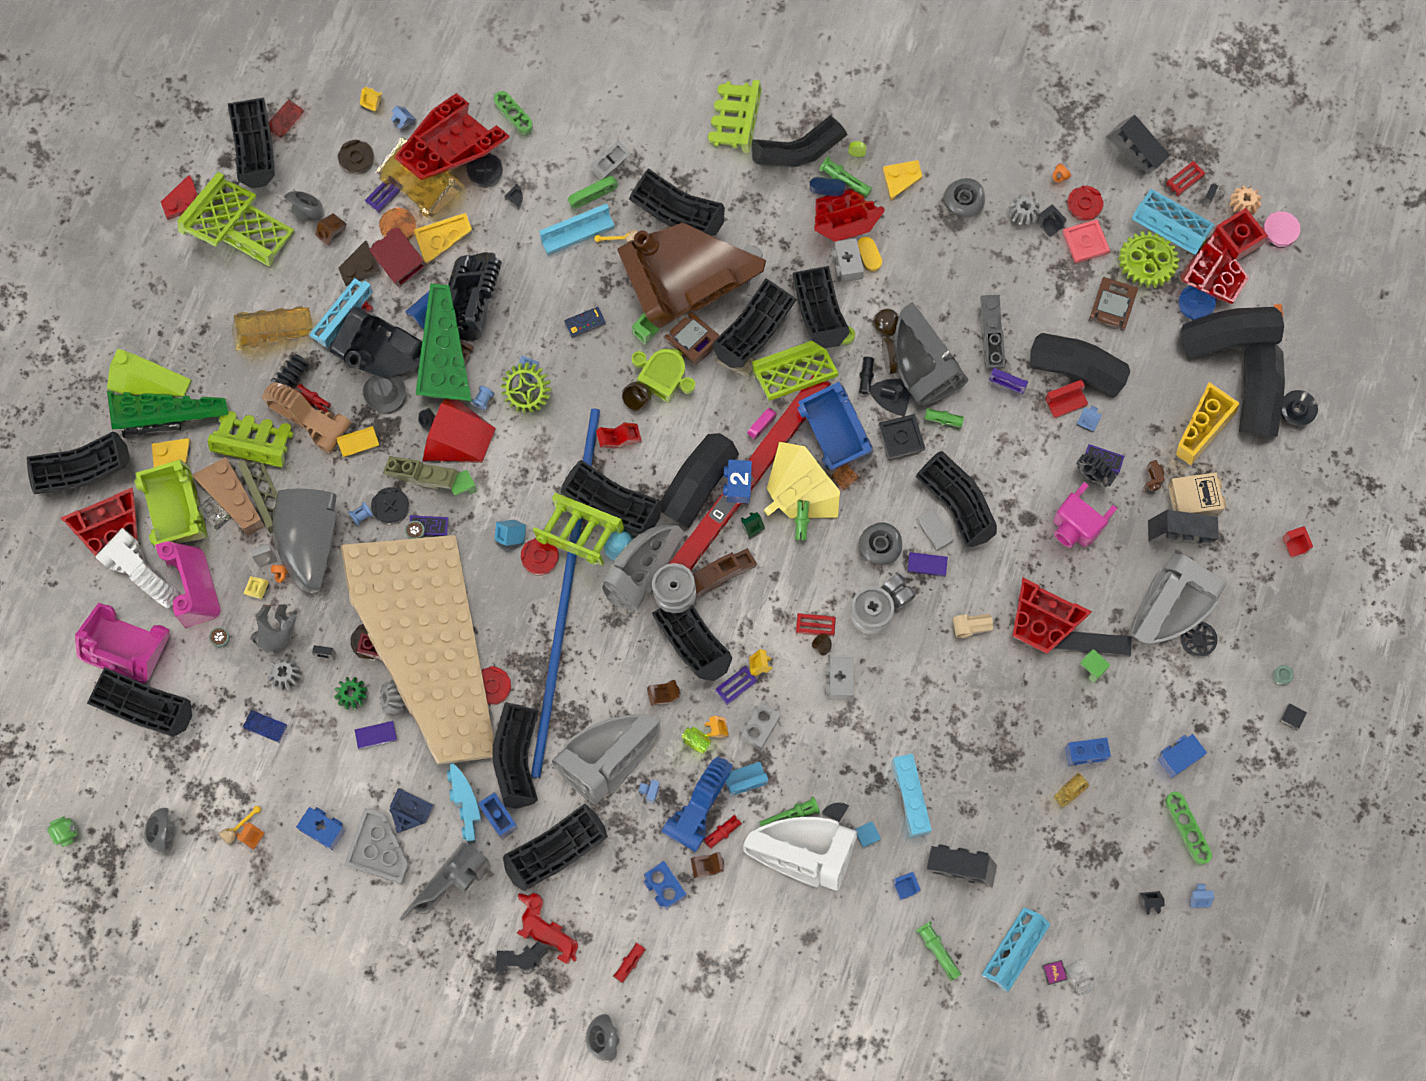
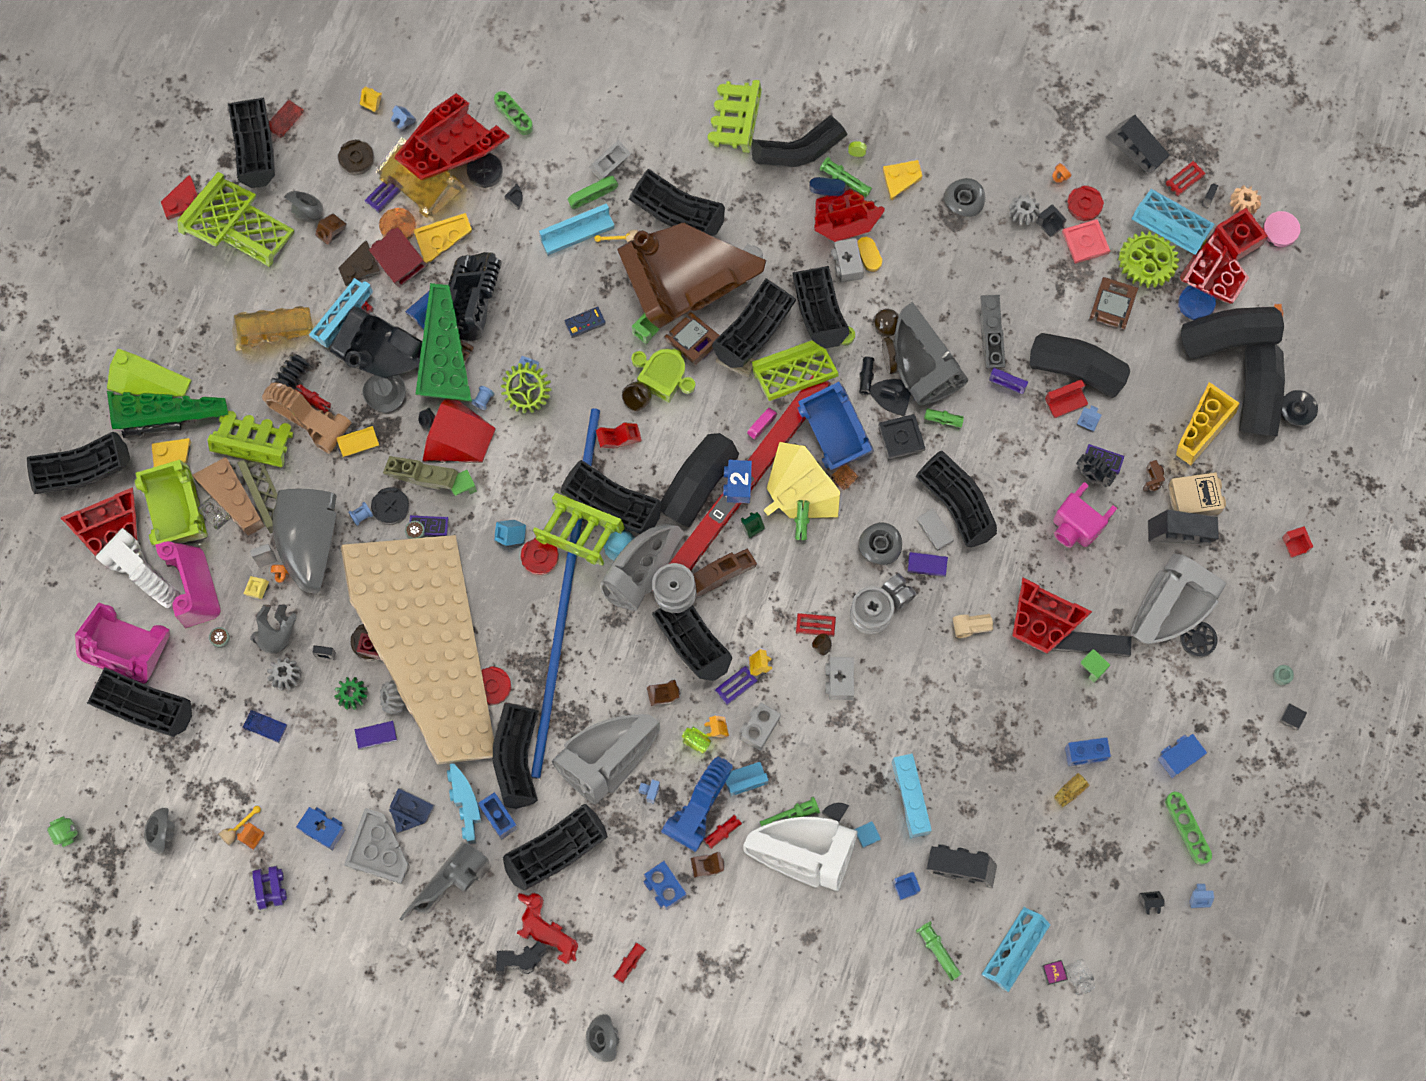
none -> dark purple brick [252,865,287,910]

